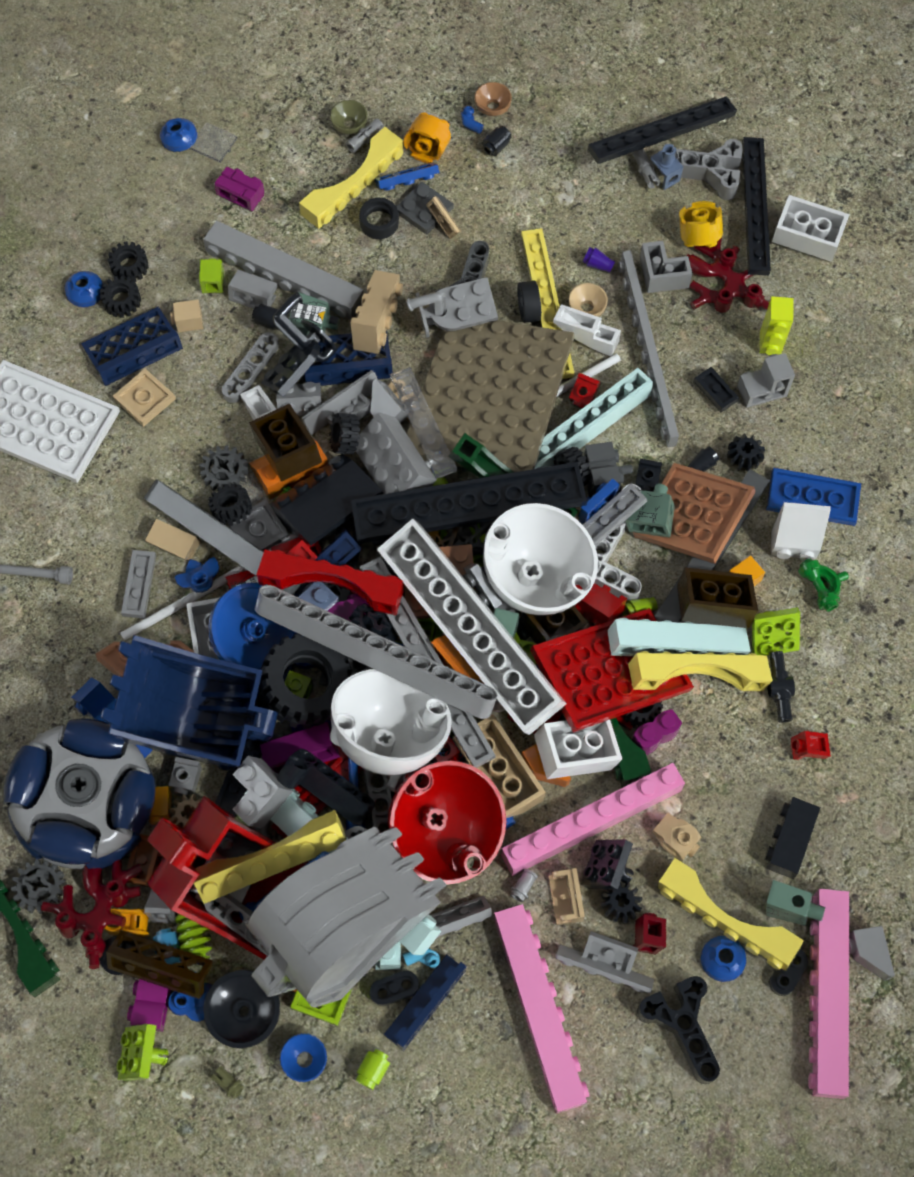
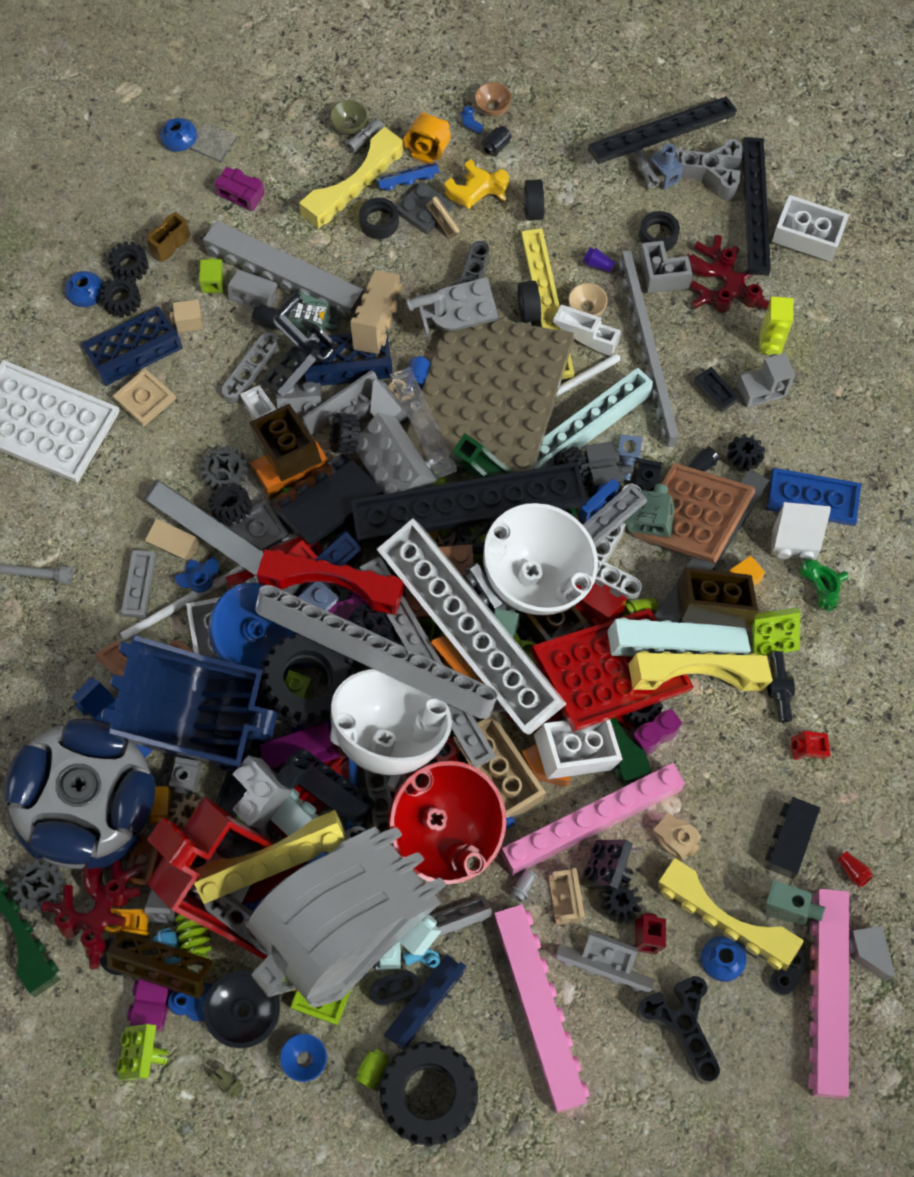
red brick [569,373,601,409] -> none
yellow brick [679,201,723,247] -> none
none -> pearl gold brick [147,212,190,262]
none -> black tyre [379,1041,478,1146]
none -> blue brick [406,356,431,390]
none -> yellow animal [444,159,510,209]
none -> black tyre [524,179,544,221]
none -> sand blue bracket [618,434,642,482]
none -> black tyre [639,211,680,252]
none -> red cone [837,851,874,888]

